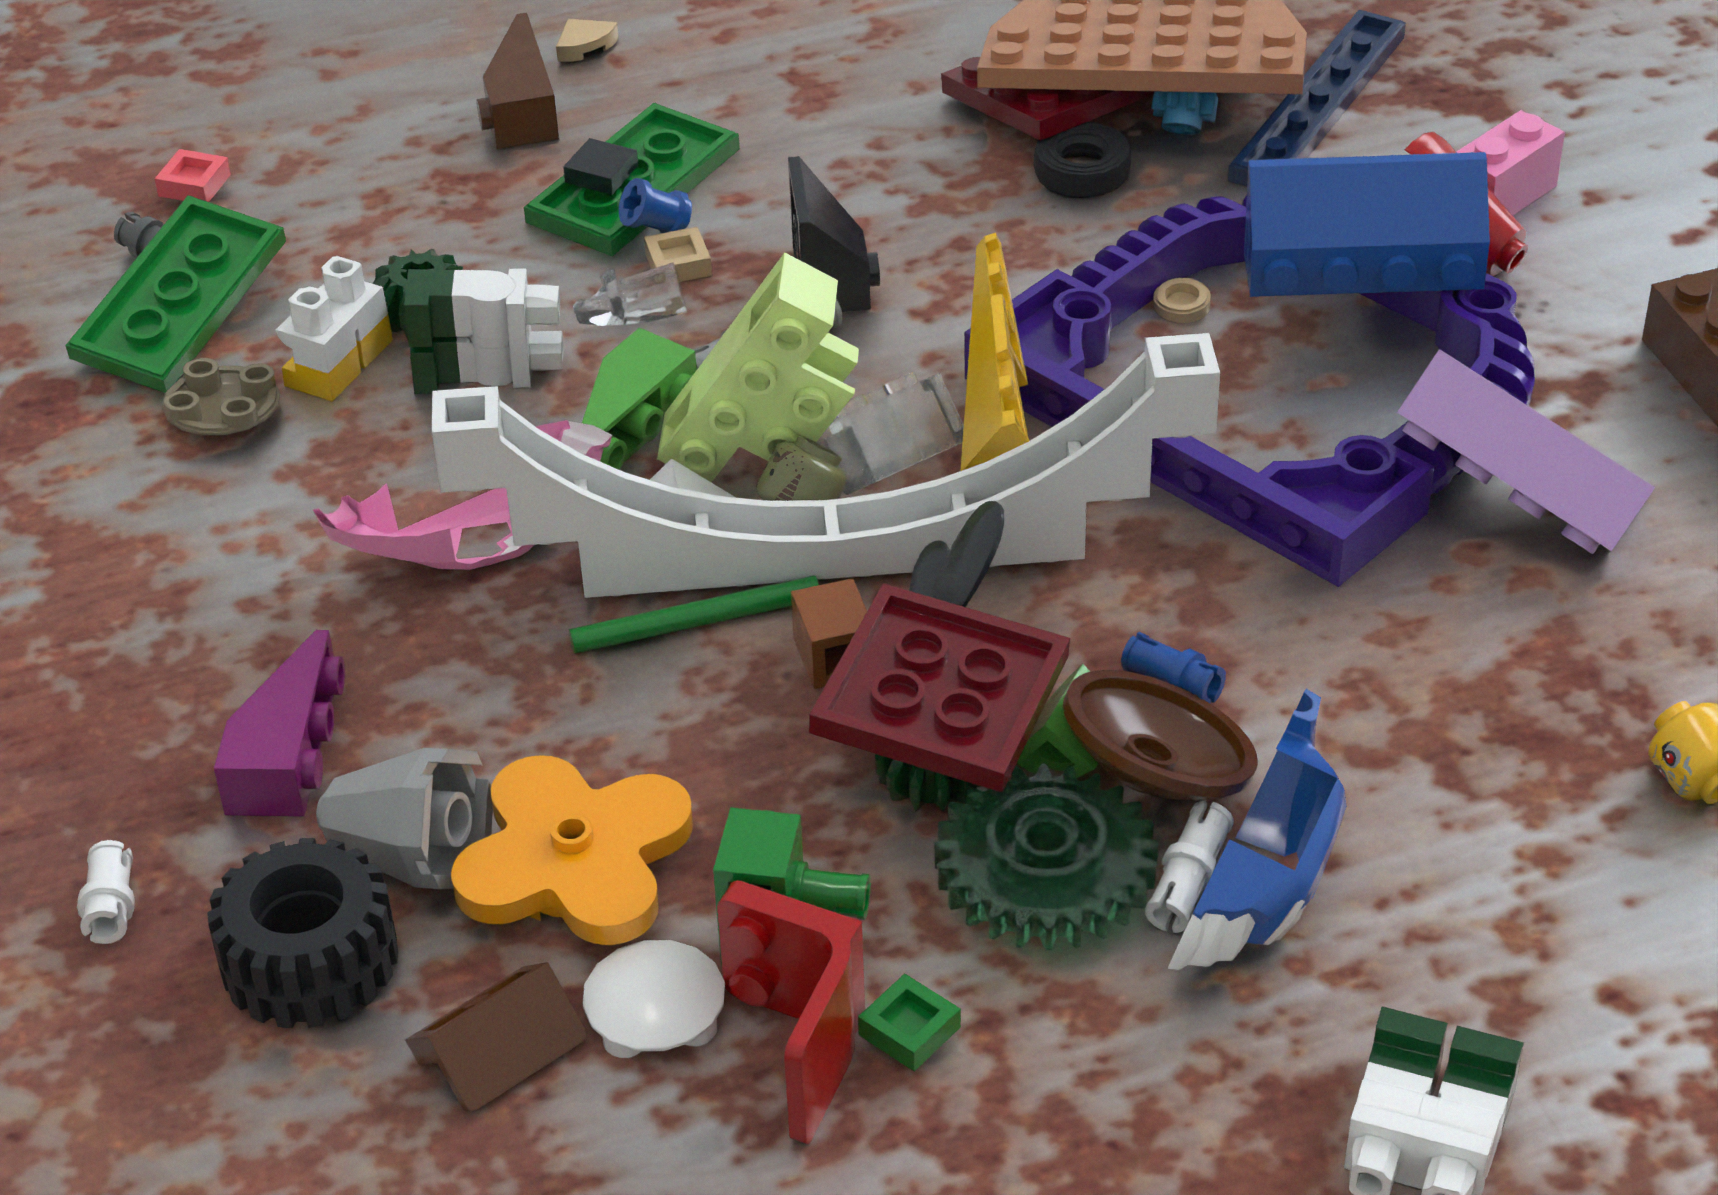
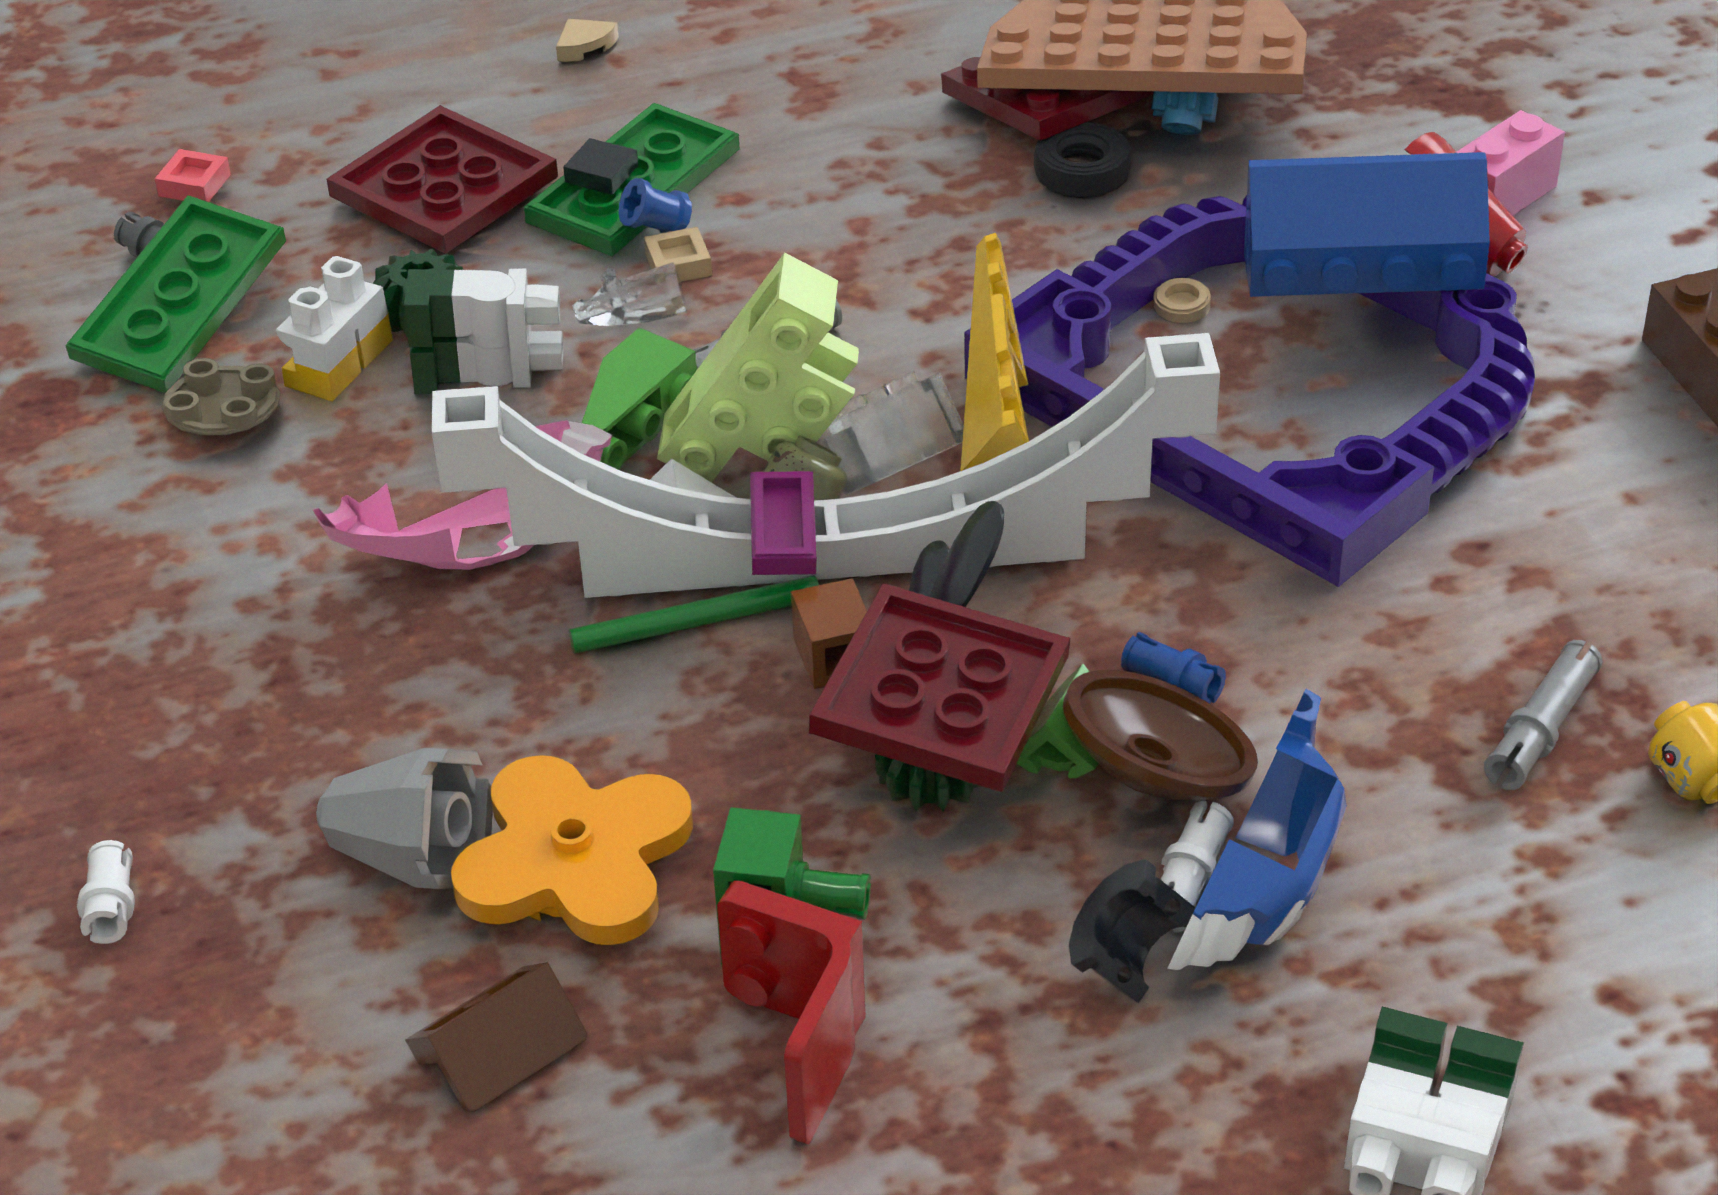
black tyre [207,838,398,1029] -> none
magenta slope [214,630,345,816] -> none
reddish brown slope [476,12,559,149] -> none
white dish [582,940,725,1058] -> none
black slope [788,156,880,312] -> none
green plate [858,973,961,1072] -> none
clear green gear [934,764,1158,951] -> none
dark blue tile [1228,10,1406,187] -> none
lavender slope [1397,349,1655,554] -> none
none -> dark red plate [326,105,558,254]
none -> magenta tile [750,471,817,575]
none -> black piece [1069,859,1196,1003]
none -> light grey pin [1484,640,1603,790]

